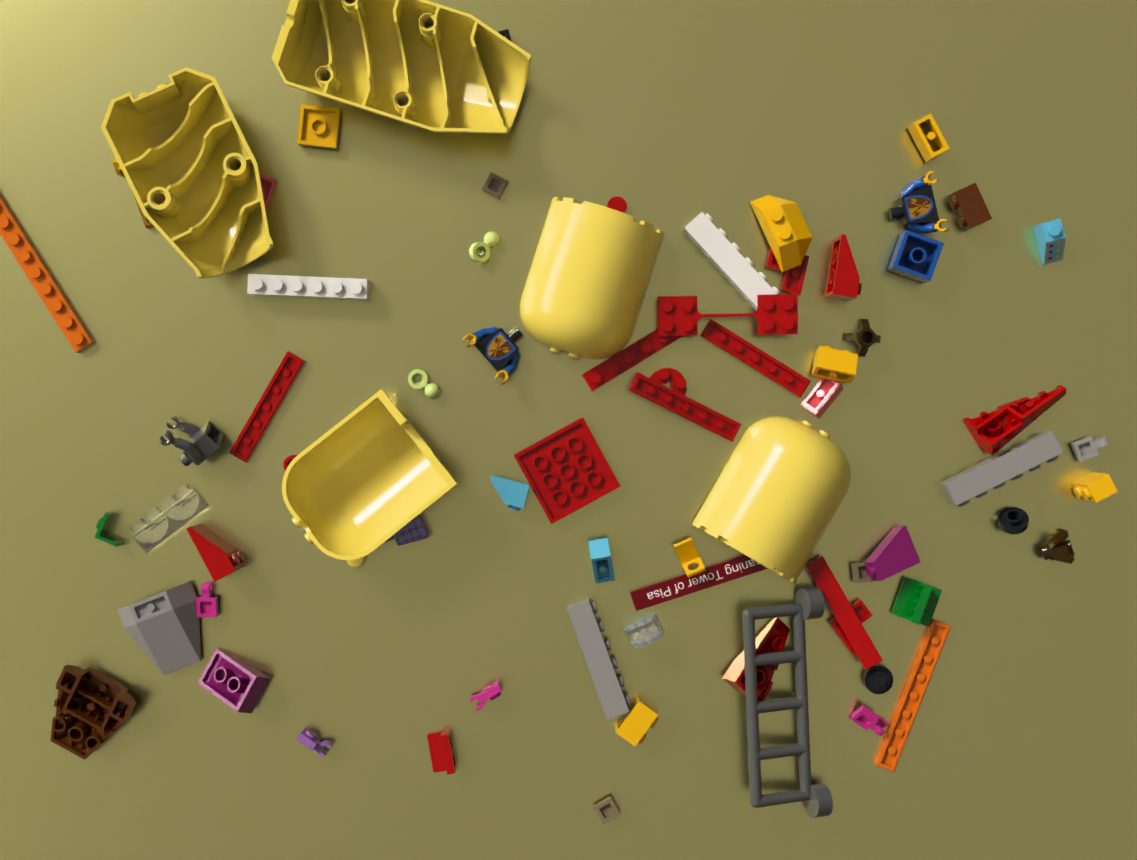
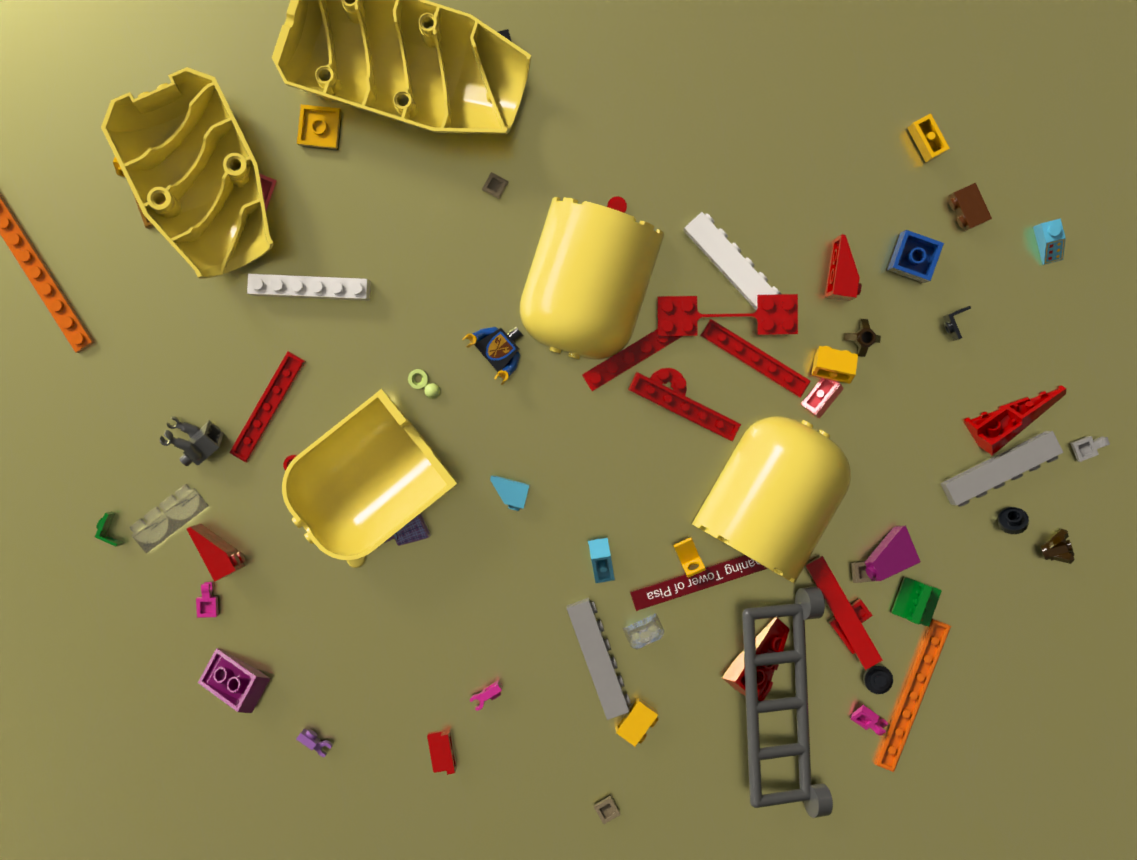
reddish brown wedge [50,665,136,760] -> none
light grey wedge [117,581,201,675] -> none
yellowish green plate [469,231,500,262] -> none
red plate [514,417,620,524] -> none
yellow wedge [750,195,813,273] -> none
red plate [765,248,809,295] -> none
torso [888,171,949,234] -> none
yellow brick [1072,472,1118,503] -> none
none -> black bracket [943,306,971,341]

